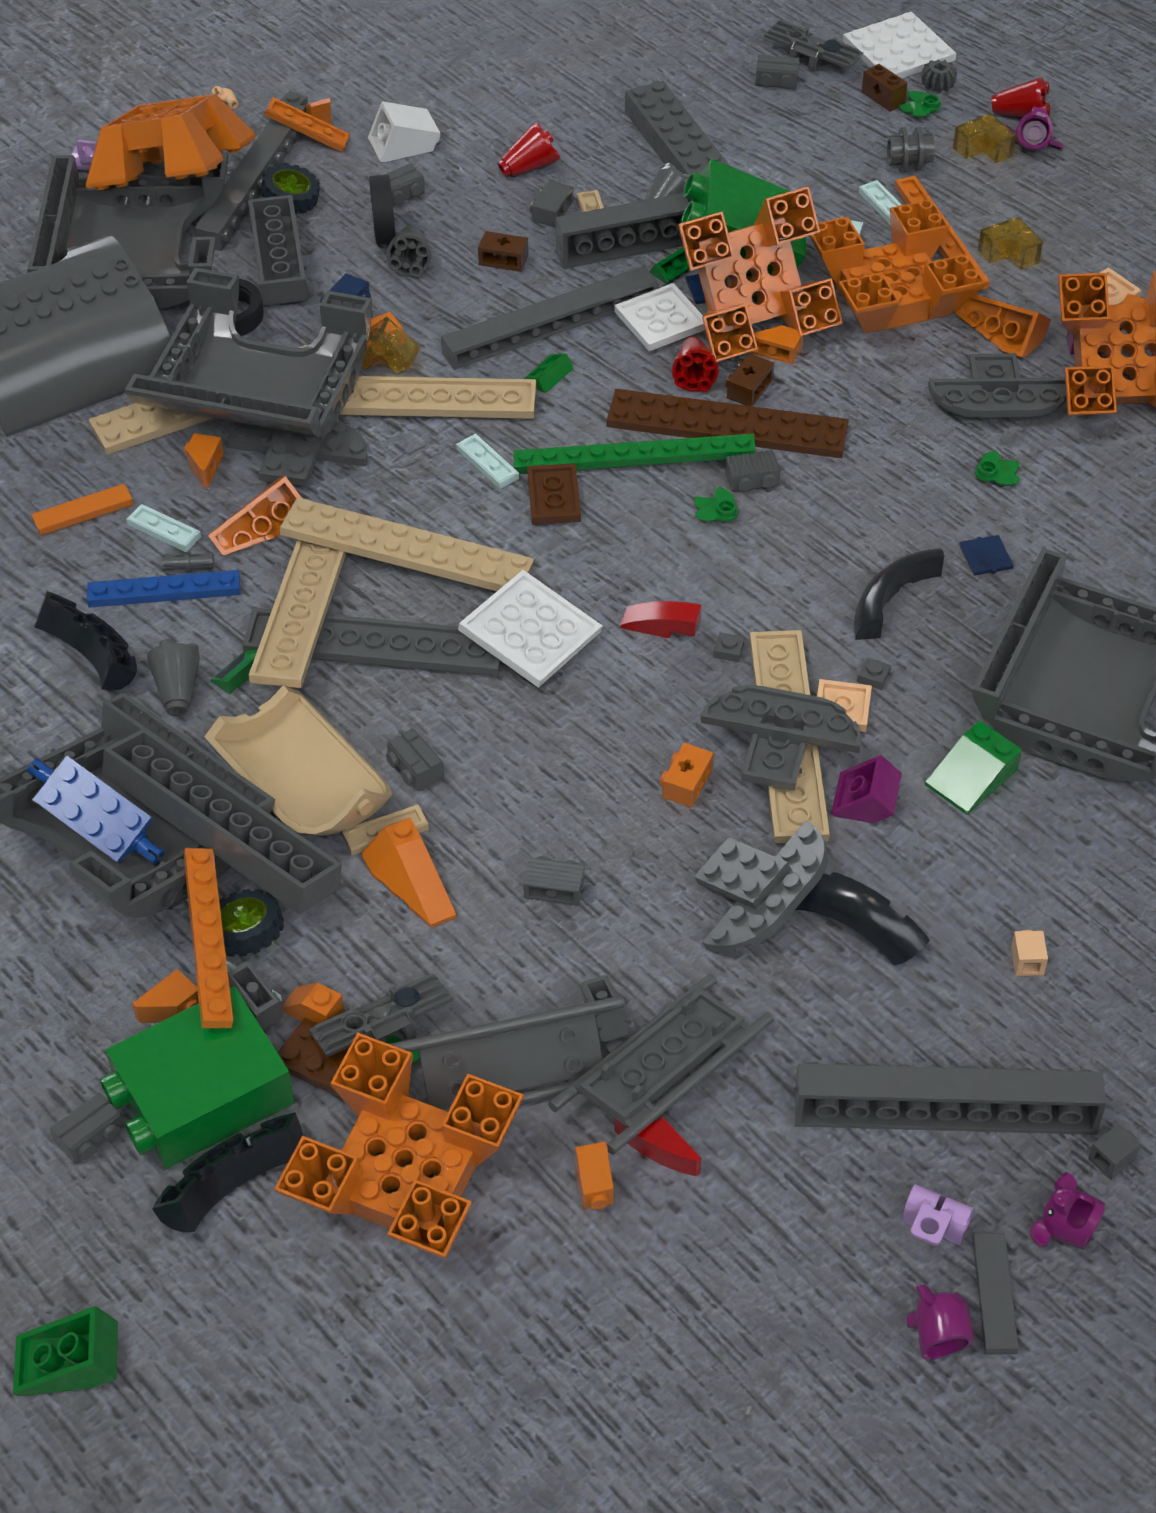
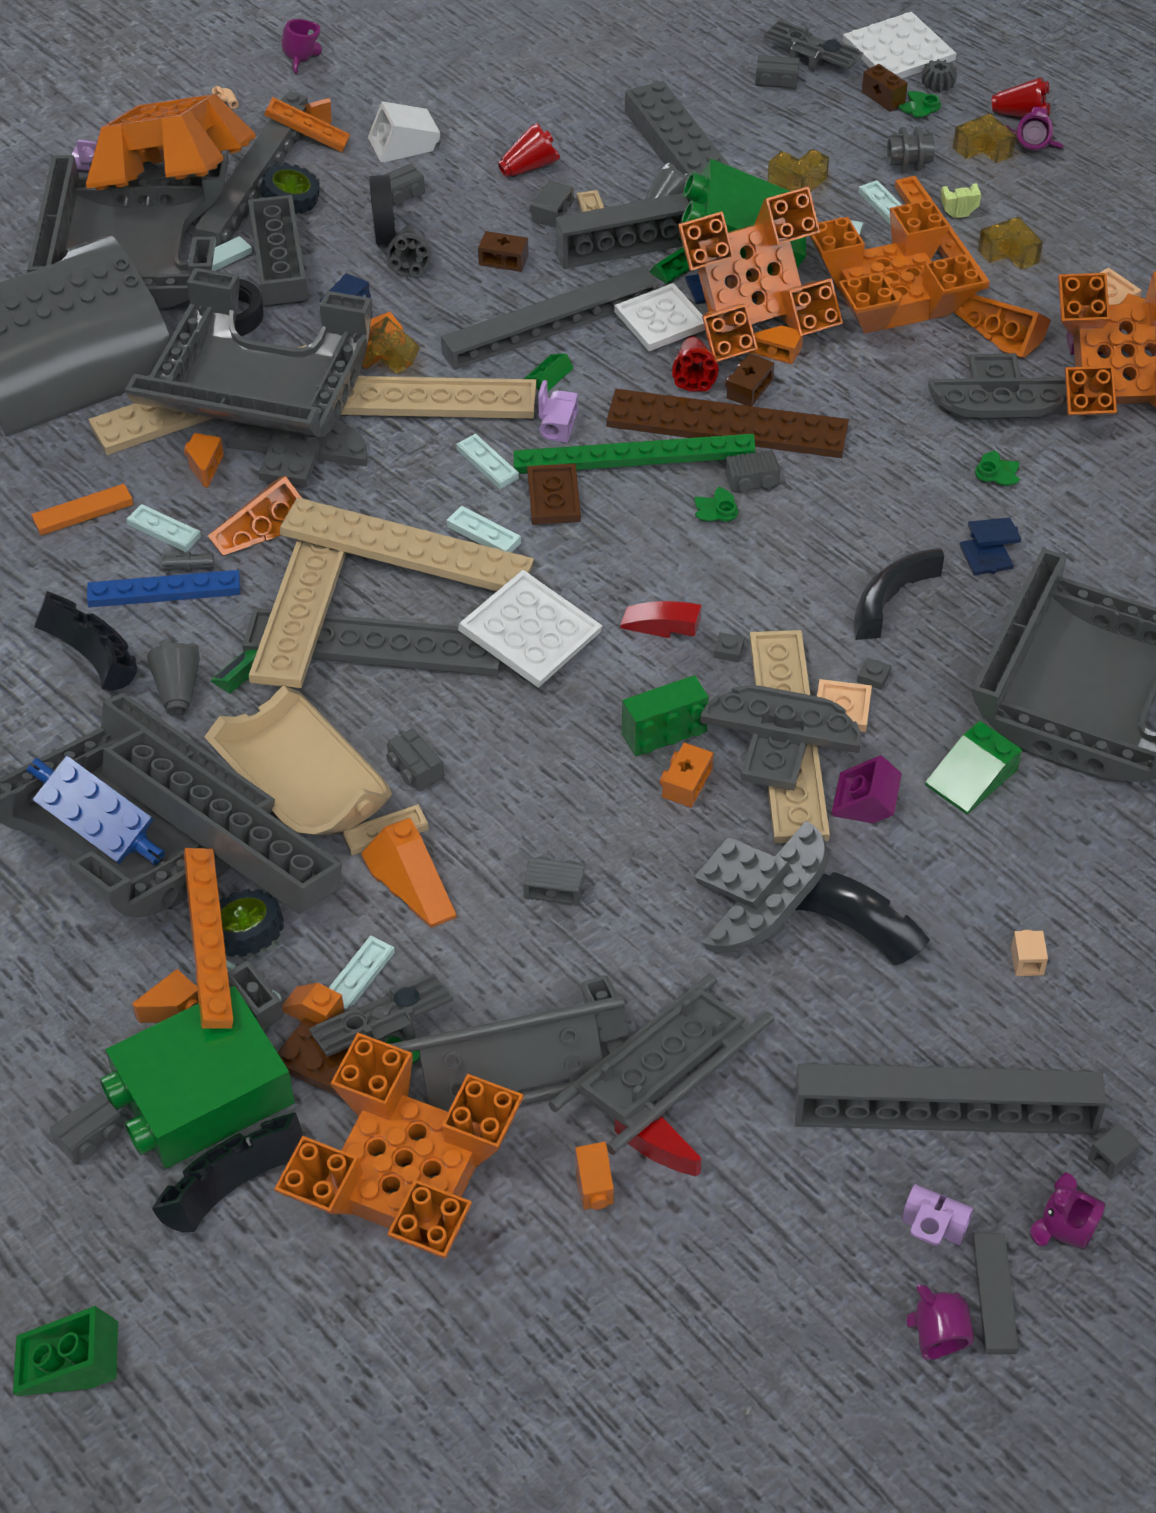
none -> light aqua tile [188,236,252,271]
none -> magenta piece [281,19,322,74]
none -> light aqua tile [329,935,395,1011]
none -> light aqua plate [447,506,521,553]
none -> lavender piece [538,380,578,443]
none -> green brick [622,675,709,757]
none -> clear yellow brick [767,149,829,192]
none -> yellowish green hair [940,183,981,218]
none -> dark blue piece [968,517,1021,547]

